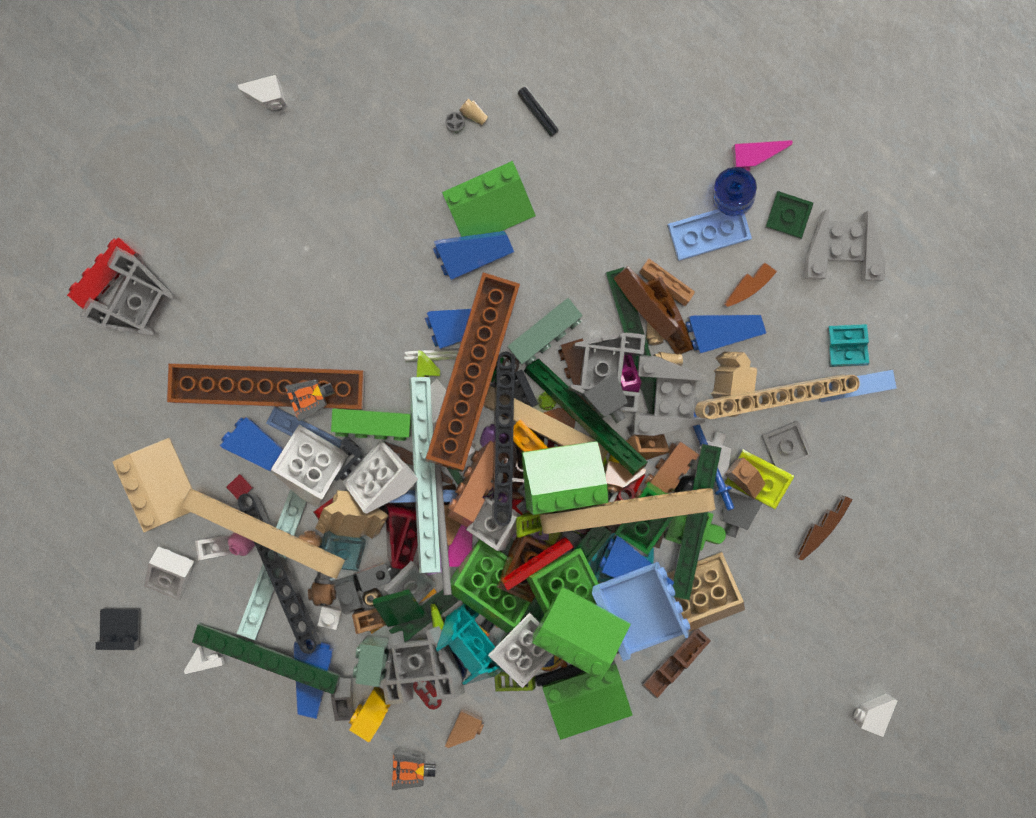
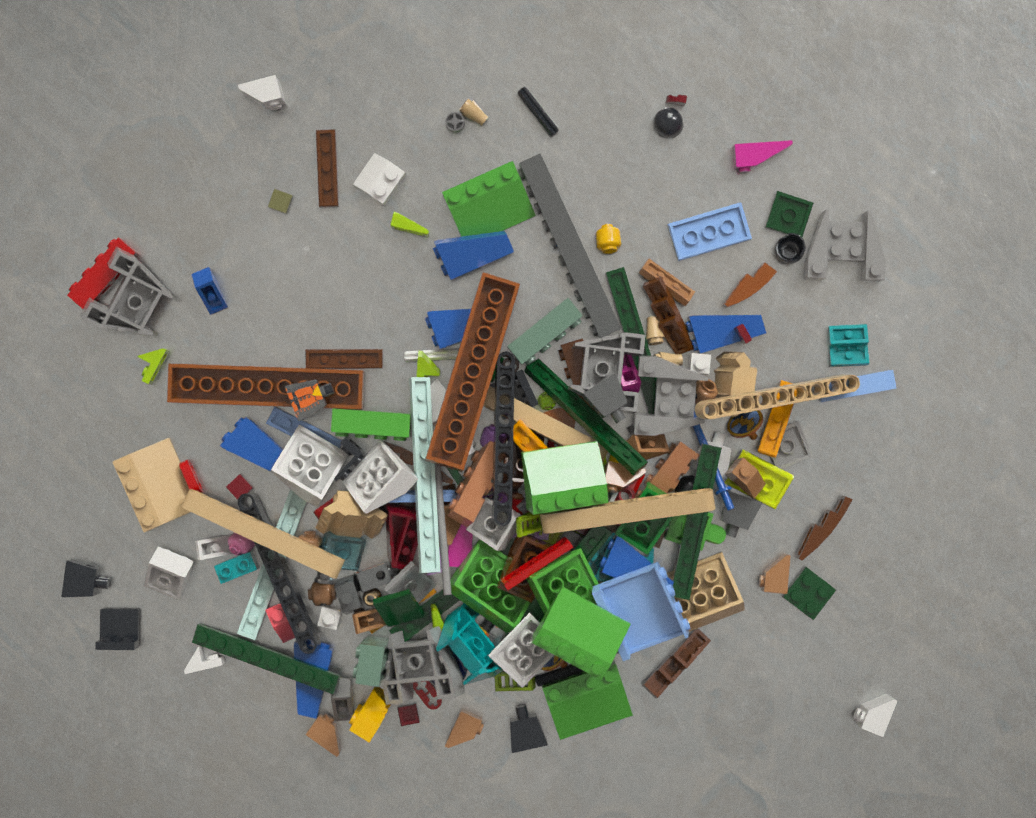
torso [392,750,436,790] -> none
reddish brown slope [614,266,679,340] -> none
clear blue wheel [713,167,757,217] -> none
none -> black torso [61,559,110,598]
none -> lime slope [137,348,169,385]
none -> red beam [179,459,203,493]
none -> blue slope [192,267,228,315]
none -> teal brick [214,550,260,584]
none -> coral slope [265,603,295,643]
none -> olive tile [268,189,293,214]
none -> reddish brown tile [305,349,383,369]
none -> medium nougat slope [306,713,341,757]
none -> reddish brown tile [316,129,339,208]
none -> white slope [353,153,406,206]
none -> lime slope [390,212,429,237]
none -> dark red tile [397,703,420,726]
none -> black torso [510,705,548,753]
none -> dark grey brick [517,153,621,338]
none -> yellow head [595,224,622,254]
none -> black hair [654,108,684,138]
none -> dark red tile [665,95,687,106]
none -> white brick [688,353,711,375]
none -> medium nougat head [695,379,718,407]
none -> shield [727,410,763,440]
none -> dark red tile [734,324,752,345]
none -> light orange tile [758,380,797,458]
none -> medium nougat slope [759,554,791,594]
none -> black hair [775,233,806,264]
none -> dark green plate [782,566,836,620]

